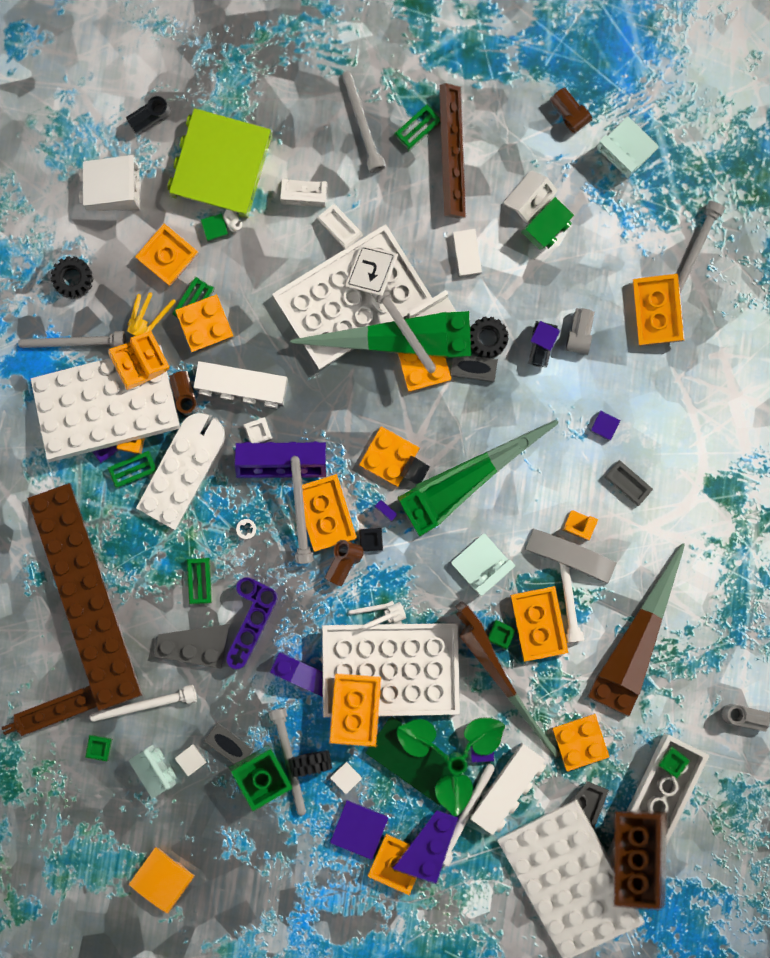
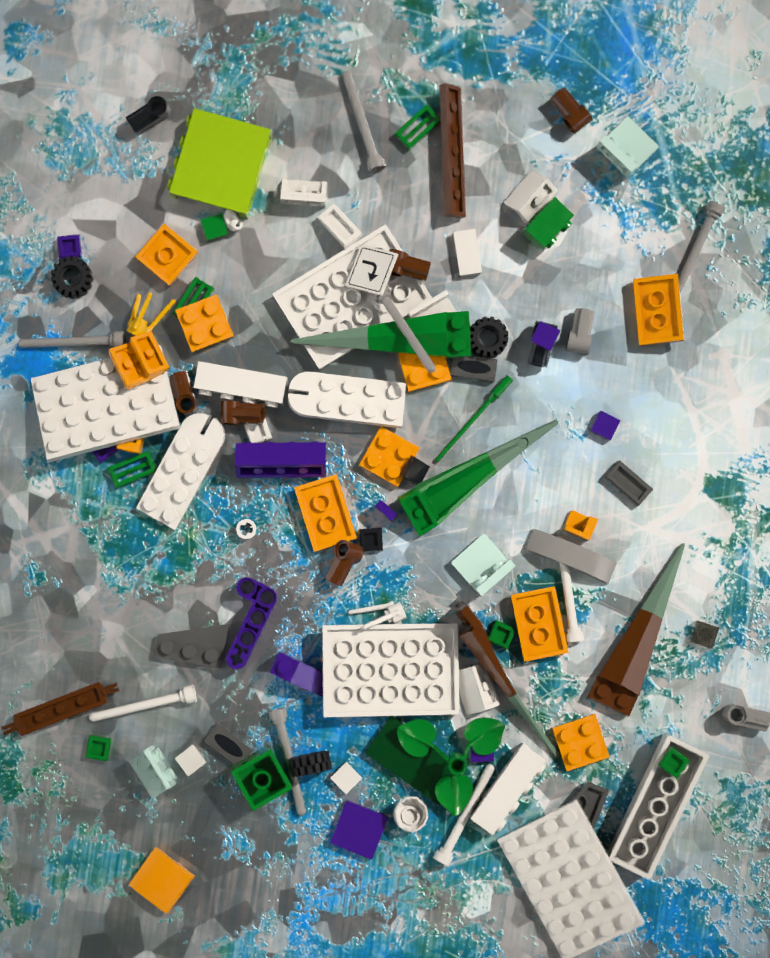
reddish brown plate [27,483,143,711] -> none
white slope [79,155,140,211] -> none
green tile [187,558,212,604] -> none
light grey piece [291,456,314,564] -> none
light orange plate [329,673,381,746] -> none
light orange plate [368,833,417,895] -> none
dark purple wing [393,811,458,884] -> none
reddish brown slope [614,811,667,910] -> none
none -> dark purple tile [57,234,83,260]
none -> reddish brown piece [220,401,266,425]
none -> white plate [287,372,406,428]
none -> reddish brown piece [389,249,431,282]
none -> white hair [394,797,428,832]
none -> green piece [435,375,513,462]
none -> white panel [459,663,500,715]
none -> clear smoke plate [690,620,719,649]

